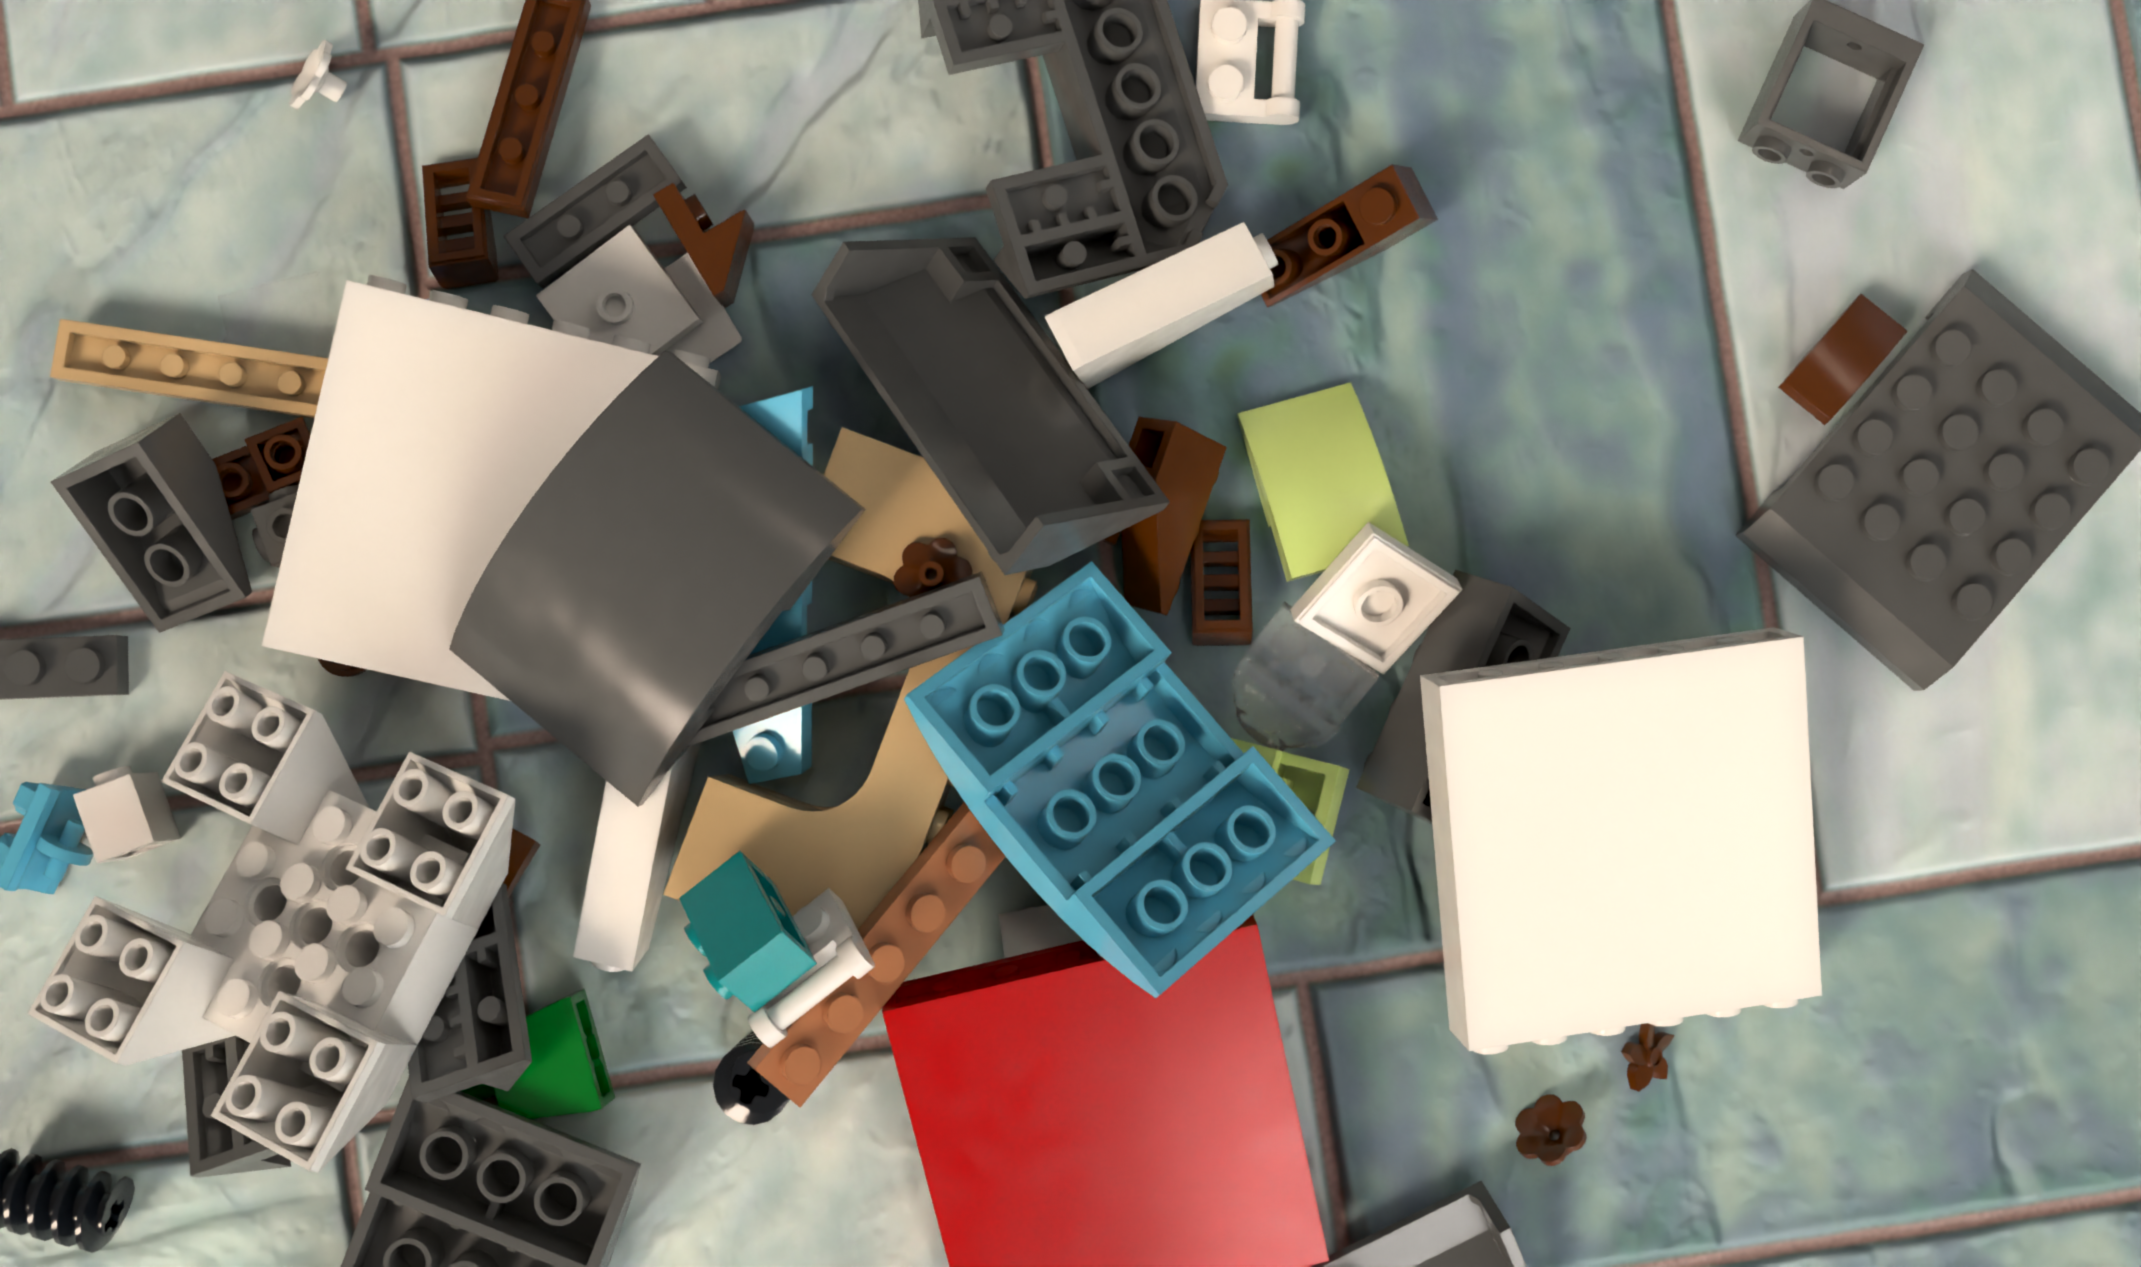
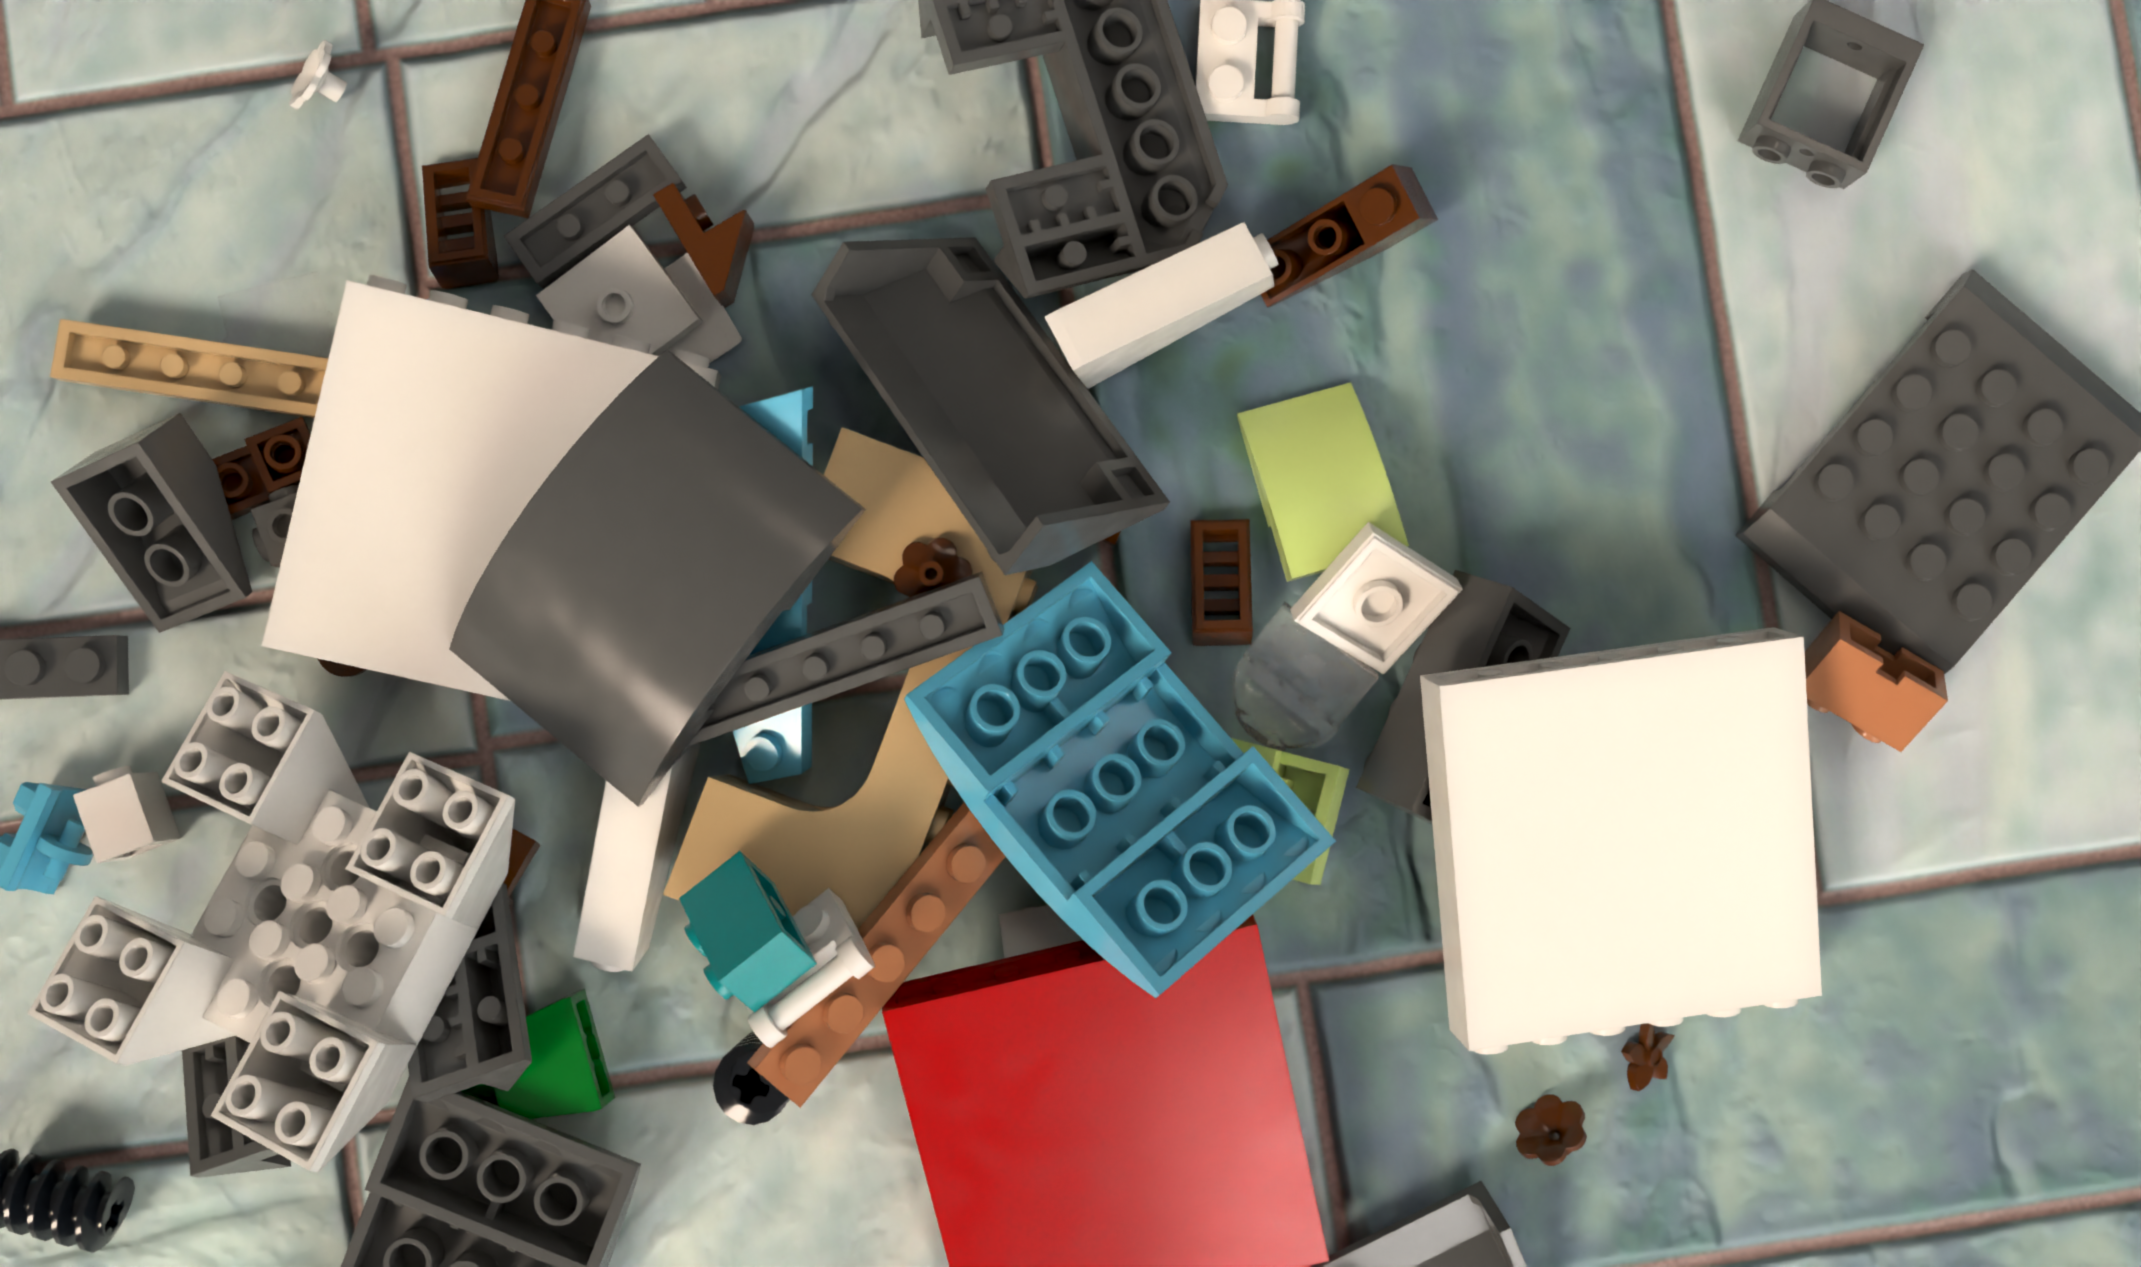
reddish brown slope [1121,416,1227,616] -> none
reddish brown slope [1778,294,1908,425] -> none
none -> nougat brick [1804,611,1948,752]

